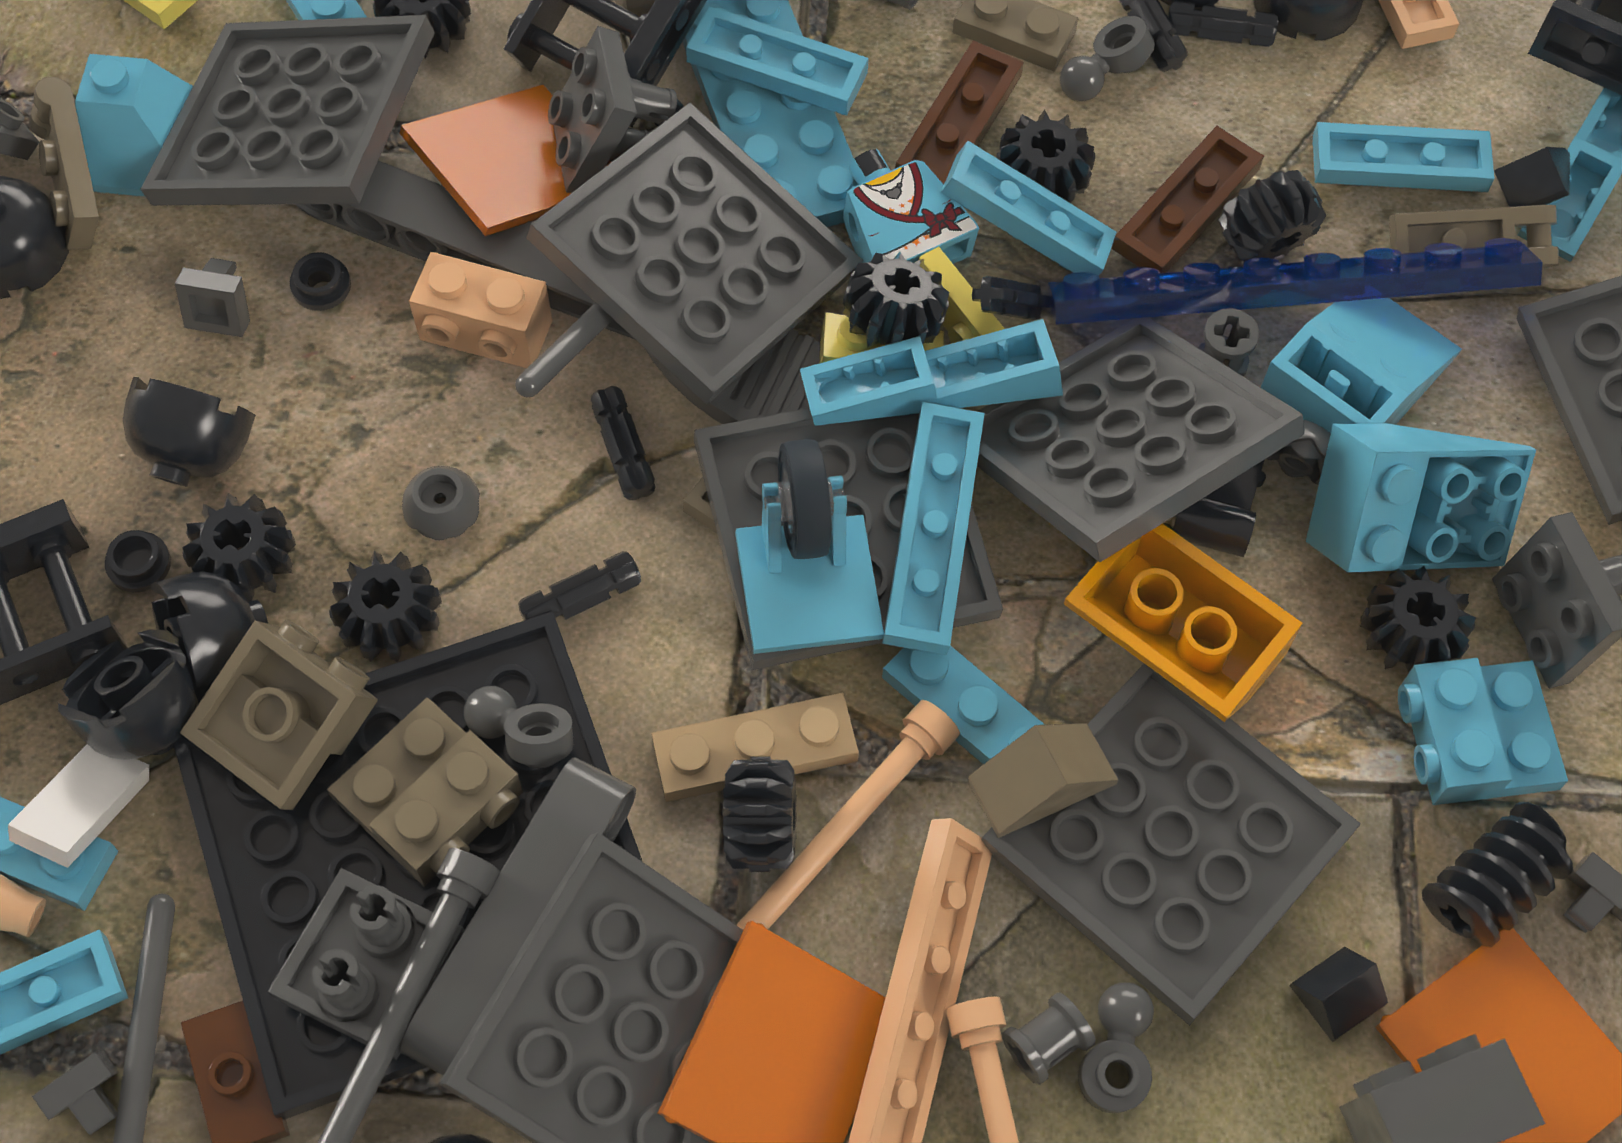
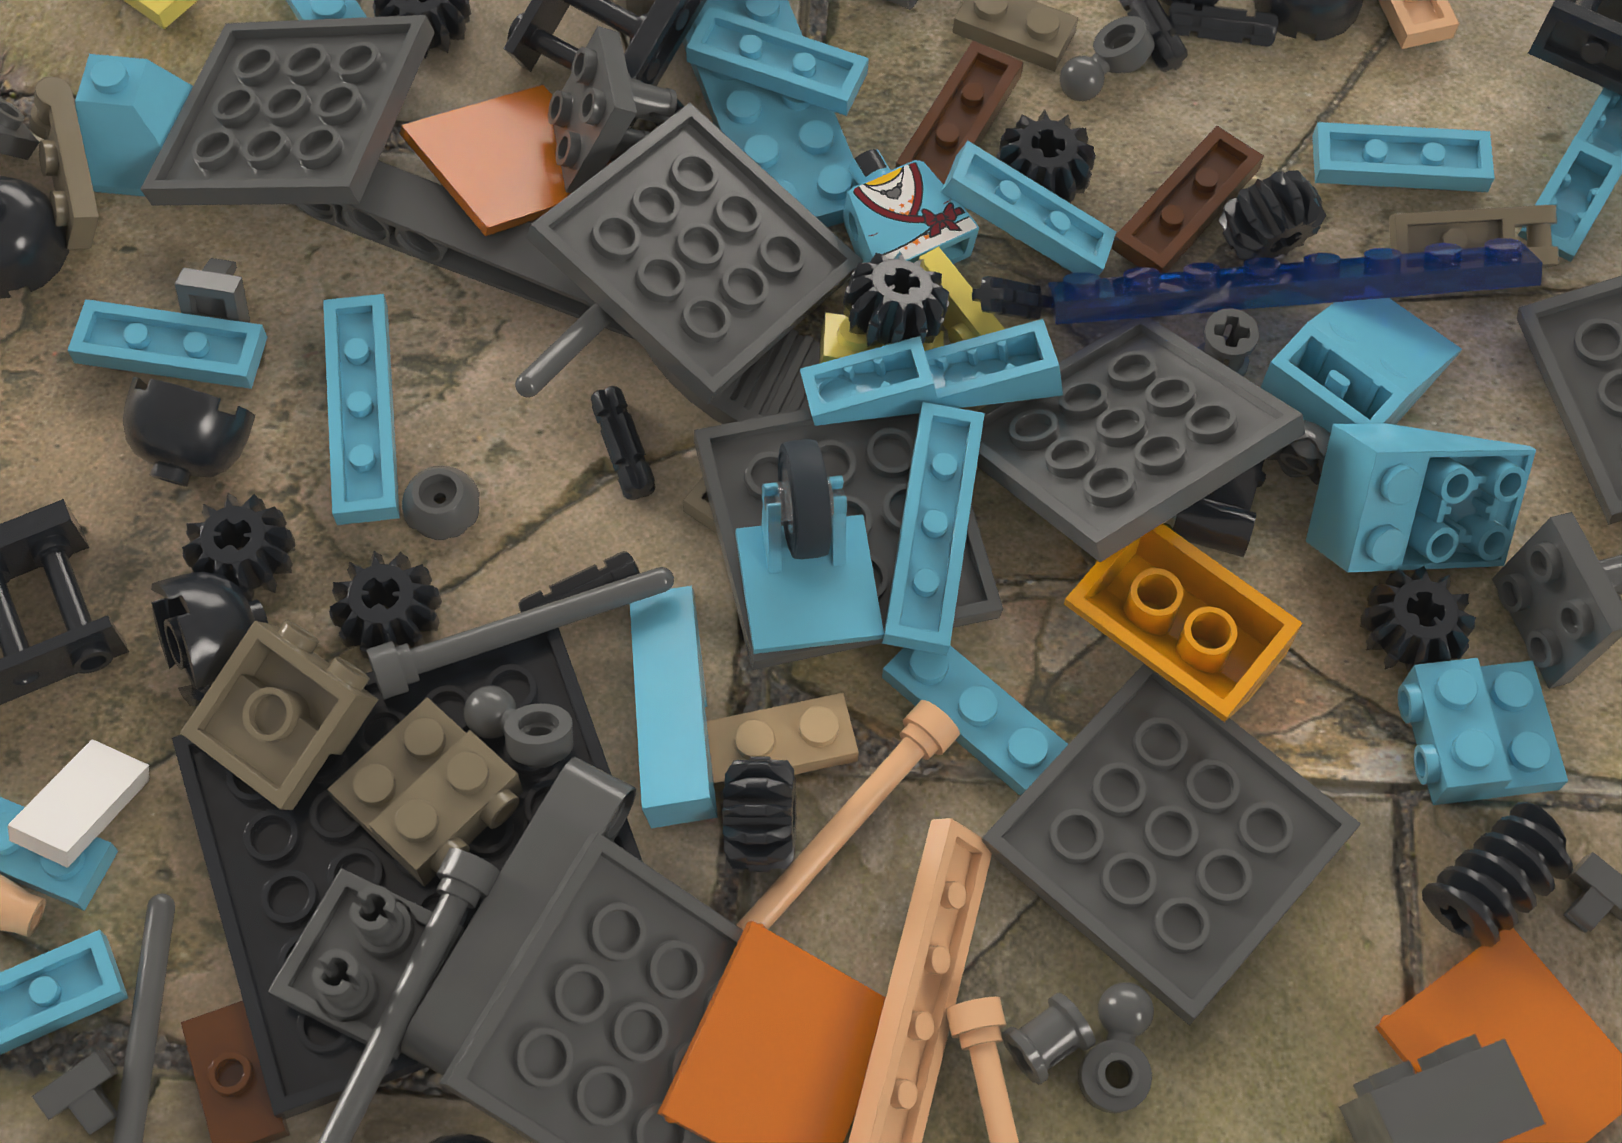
black cylinder [58,629,201,760] -> none
black plate [105,530,171,593] -> none
black plate [290,252,351,311] -> none
light nougat brick [409,252,553,368] -> none
dark tan slope [967,723,1118,838] -> none
black slope [1289,946,1388,1042] -> none
black slope [1494,147,1570,207] -> none
none -> medium azure plate [67,299,267,389]
none -> medium azure plate [323,294,400,525]
none -> dark grey piece [366,567,674,700]
none -> medium azure slope [630,585,718,828]

